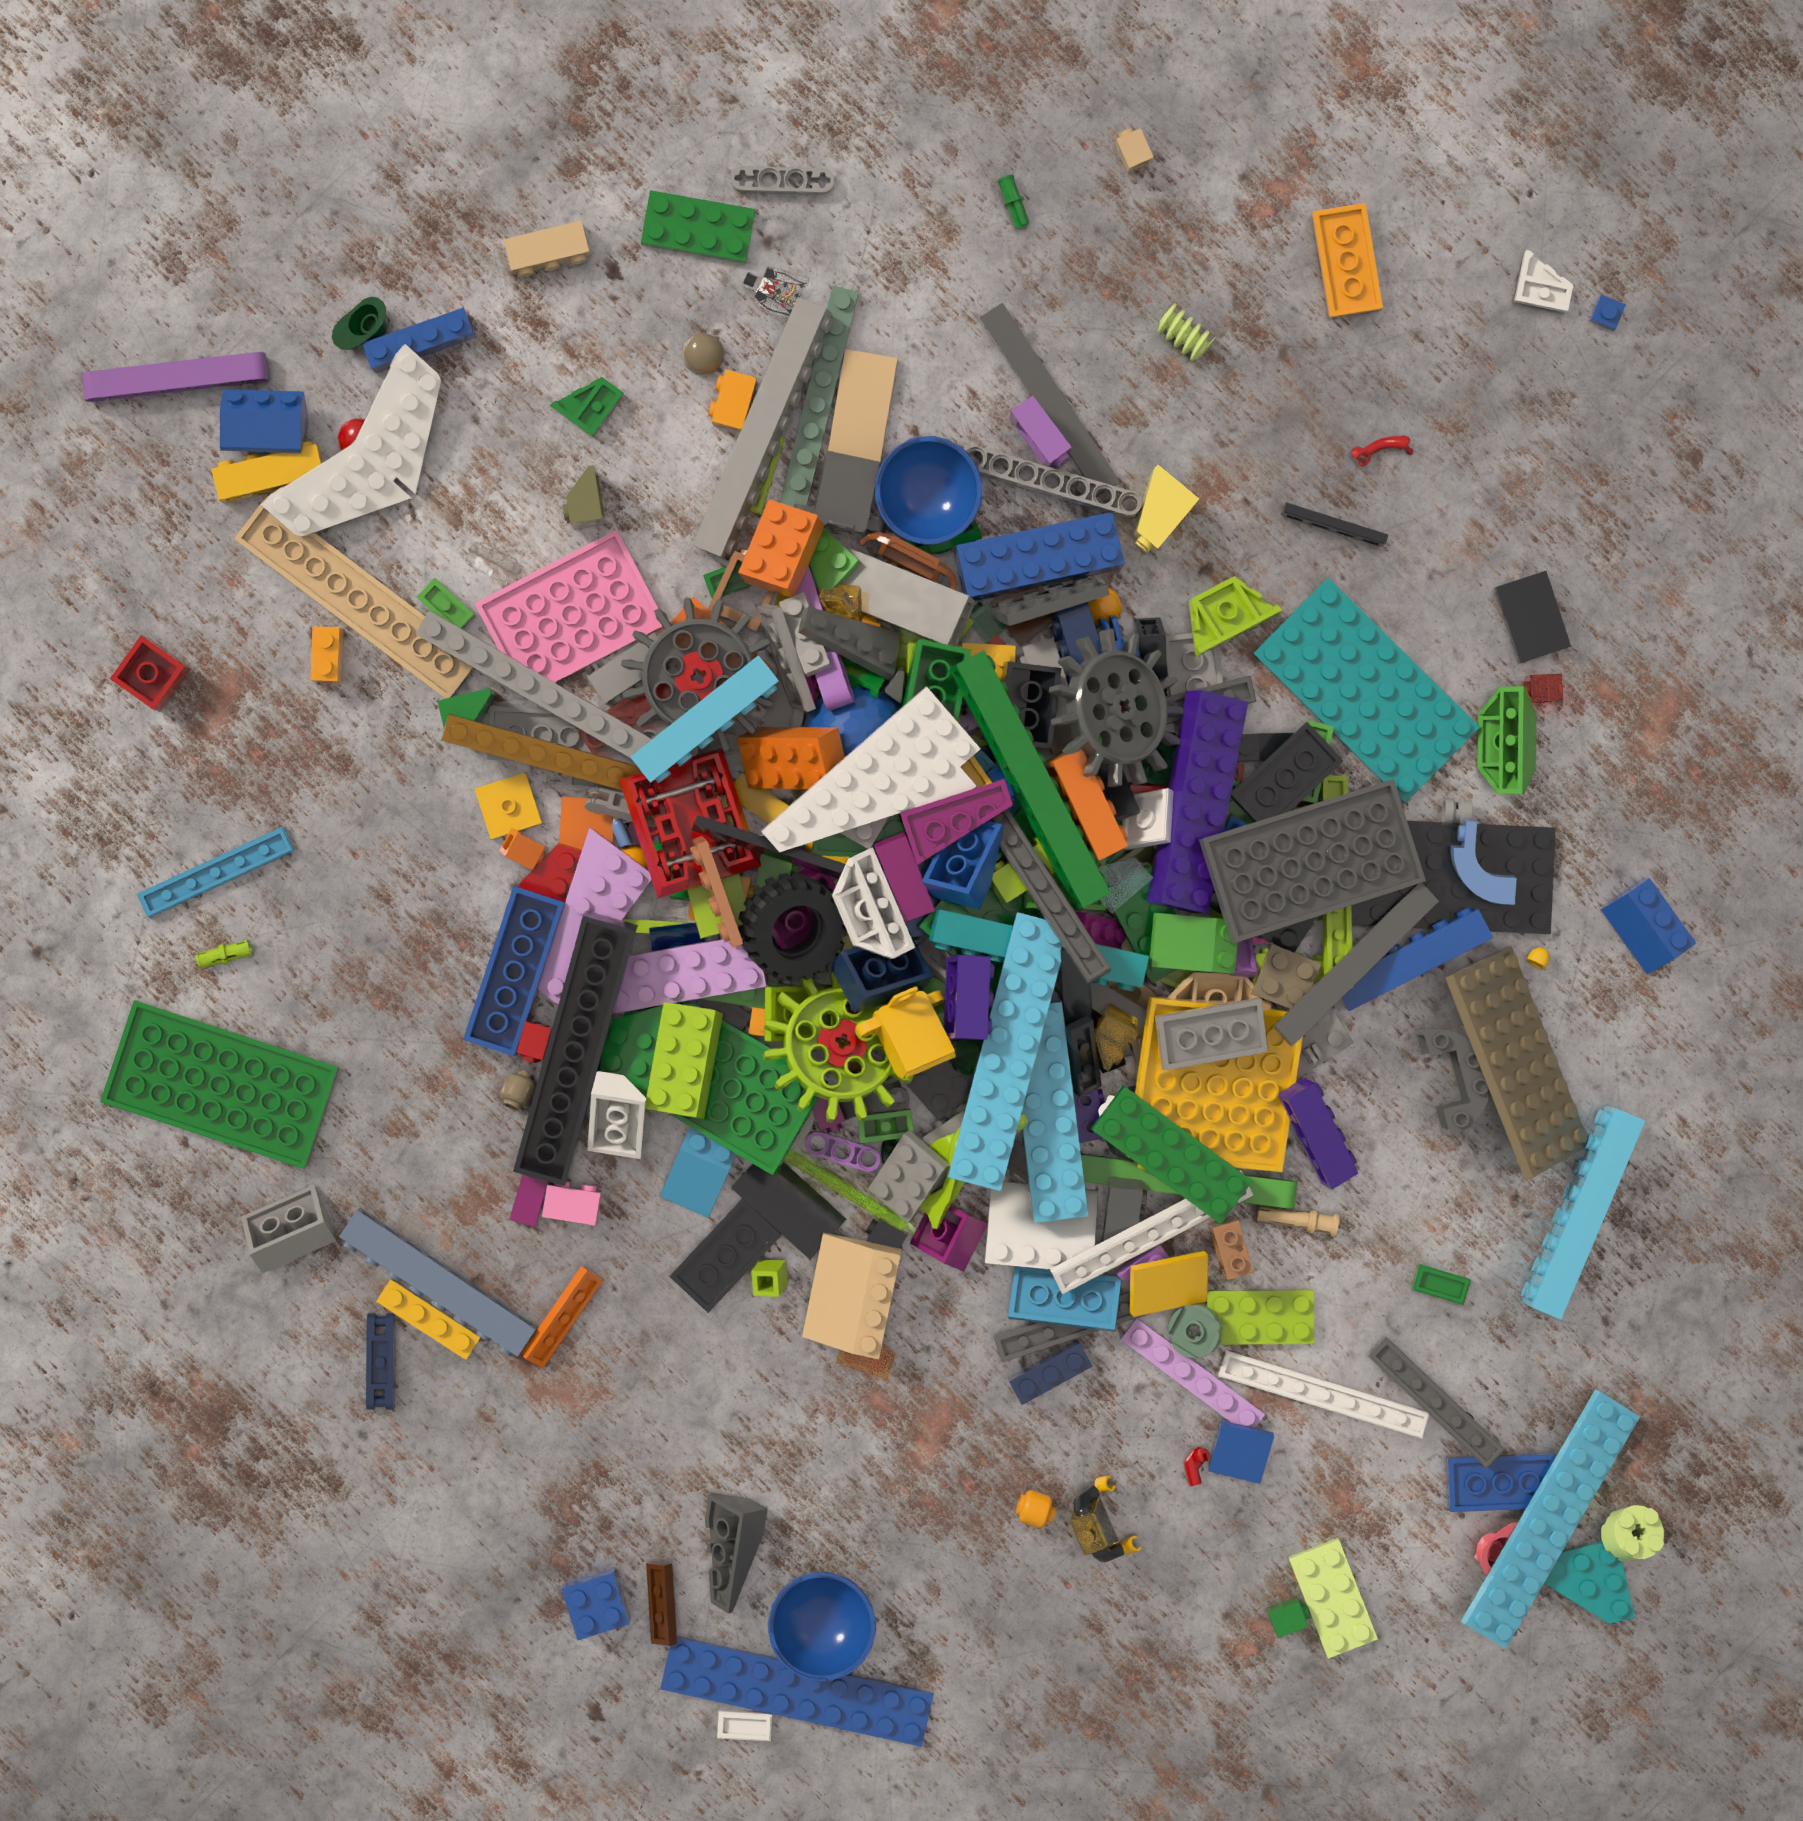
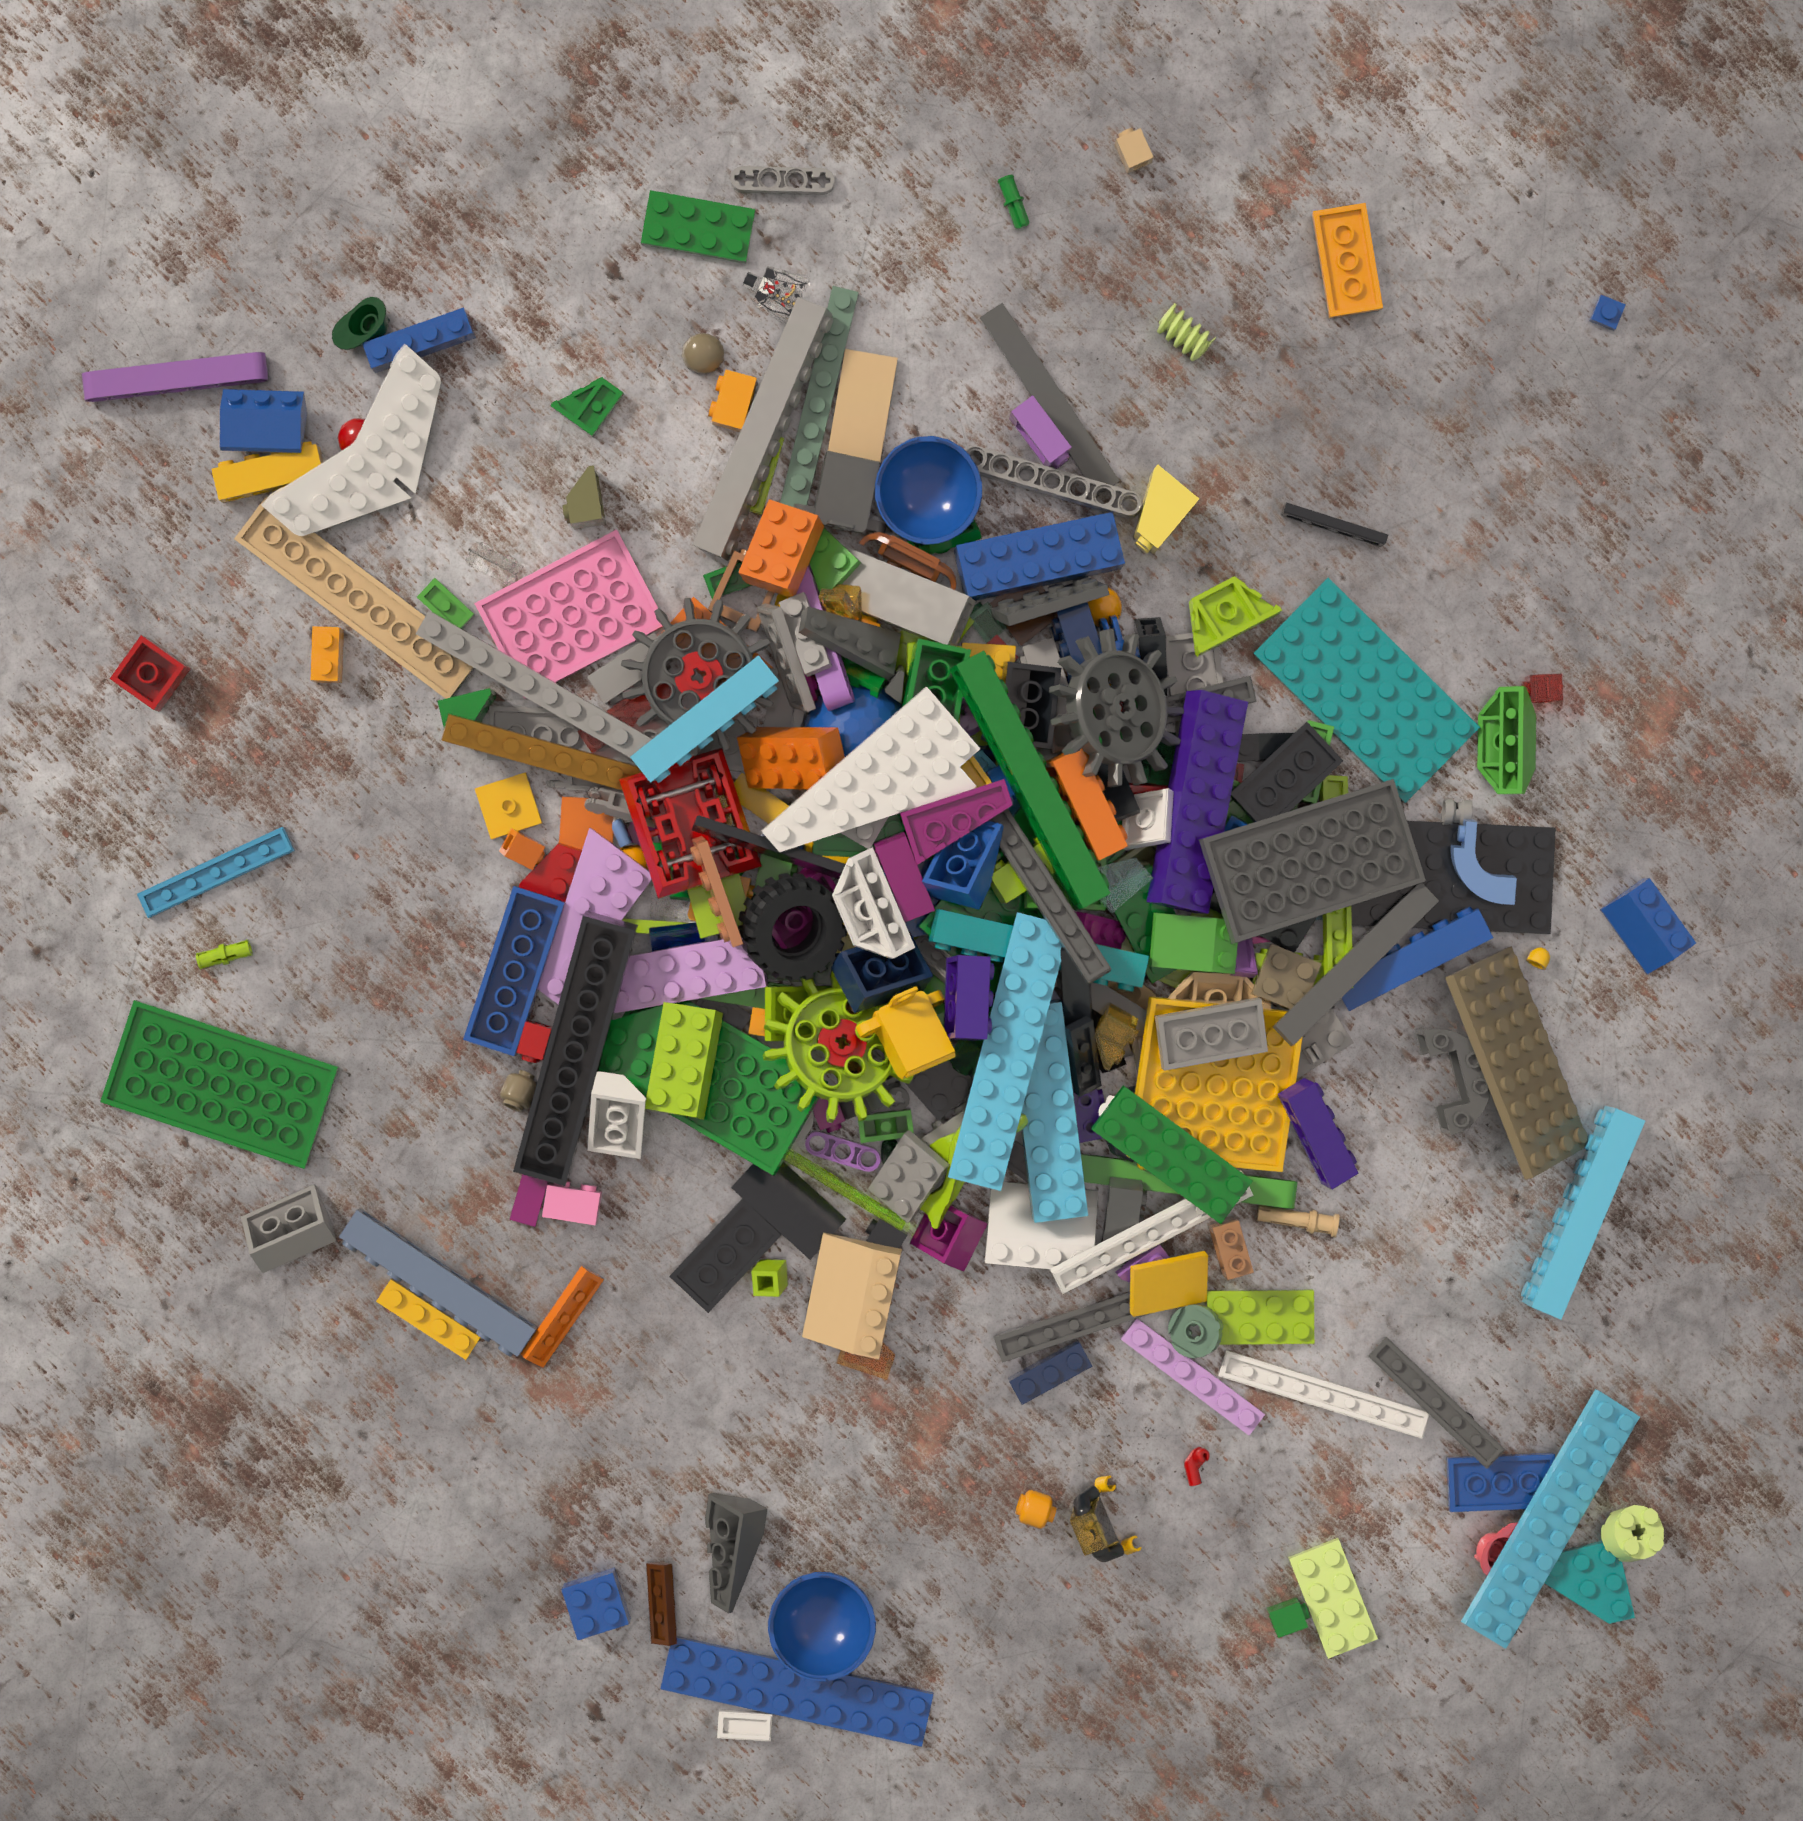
dark blue plate [366,1313,396,1410] -> none
tan brick [503,220,591,277] -> none
dark azure slope [660,1127,737,1218] -> none
dark azure plate [1008,1266,1122,1332] -> none
blue tile [1208,1420,1274,1484] -> none
red piece [1351,435,1414,466] -> none
green tile [1411,1264,1471,1305] -> none
black tile [1494,571,1571,664] -> none
white wing [1514,250,1573,313] -> none

